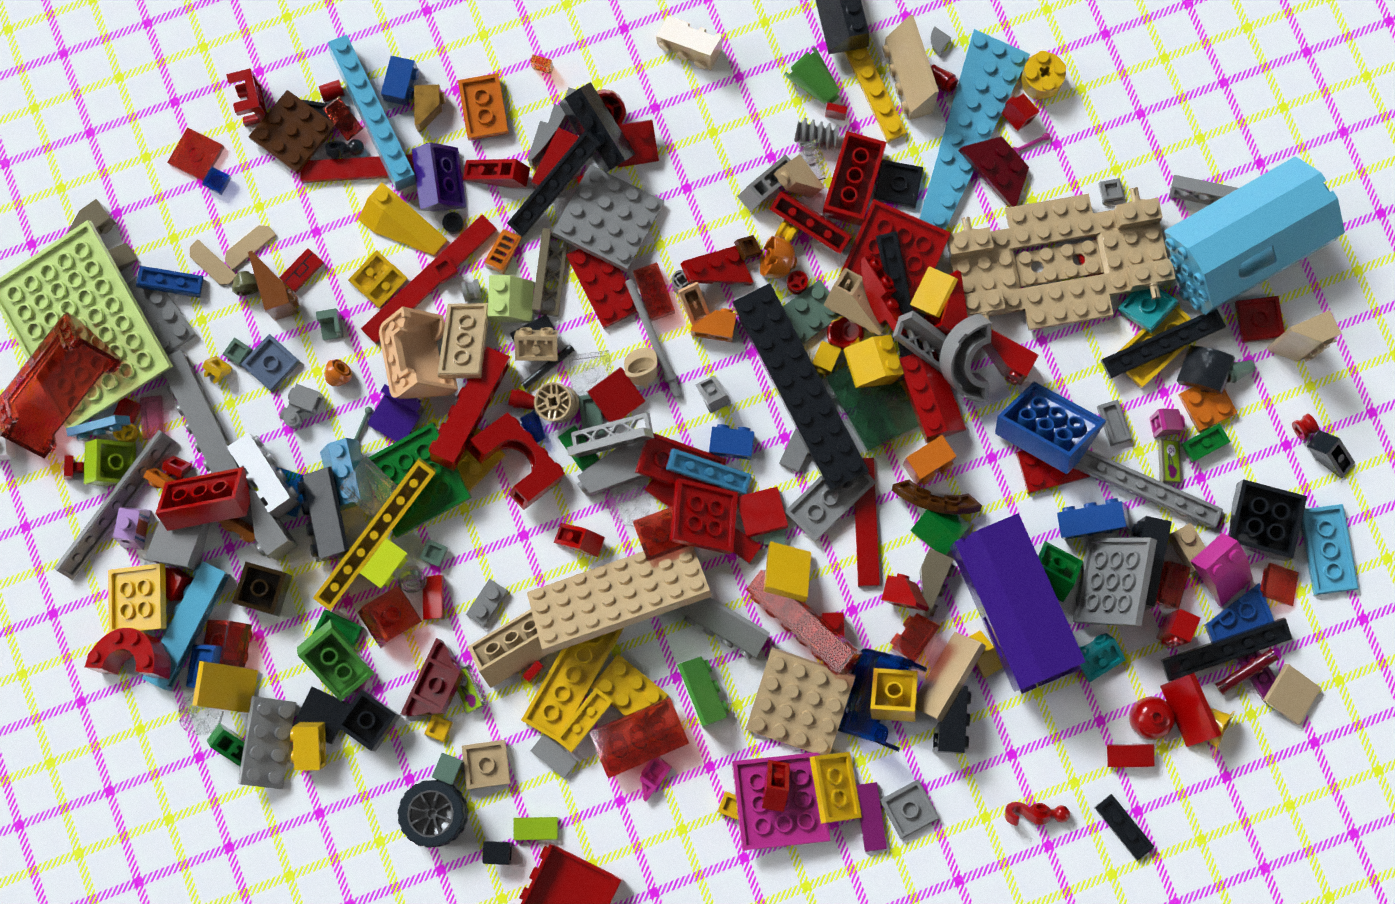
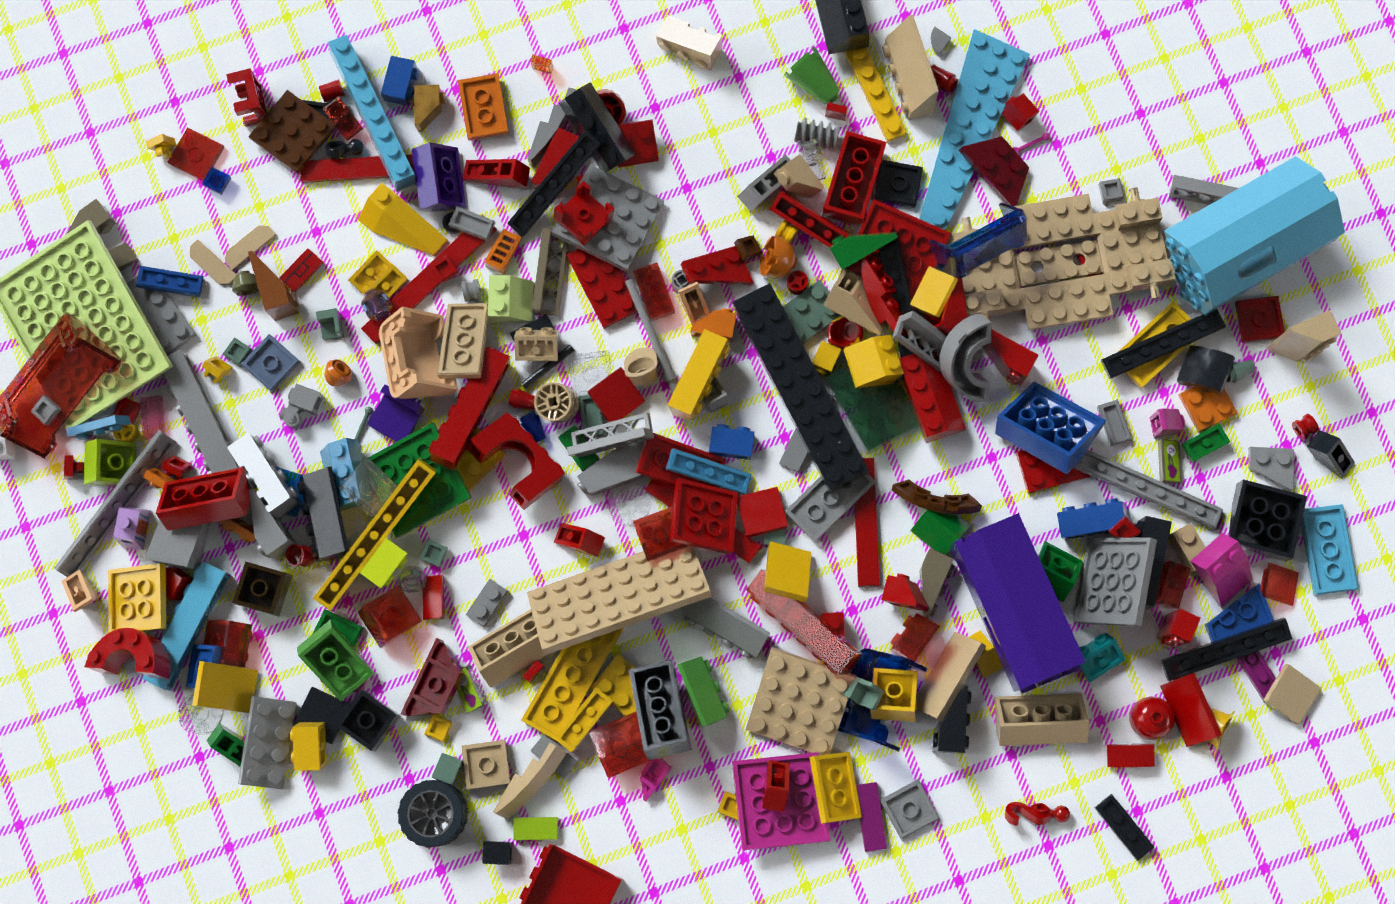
orange brick [902,435,957,486] -> none
yellow brick [1021,51,1066,100] -> none
teal tile [1117,288,1179,333] -> none
dark red pin [1215,648,1279,695] -> none
none -> light grey tile [31,395,61,425]
none -> light nougat slope [61,569,99,612]
none -> yellow tile [146,134,177,159]
none -> red wheel [285,545,315,567]
none -> head [361,288,392,321]
none -> light grey tile [449,206,496,242]
none -> tan slope [493,743,567,819]
none -> red panel [554,181,615,246]
none -> black brick [629,659,692,760]
none -> yellow slope [667,329,731,420]
none -> green slope [830,232,899,270]
none -> sand green panel [844,676,885,711]
none -> clear blue windscreen [928,203,1028,278]
none -> tan slope [994,693,1090,746]
none -> red tile [1109,516,1141,538]
none -> light grey wing [1248,447,1294,491]

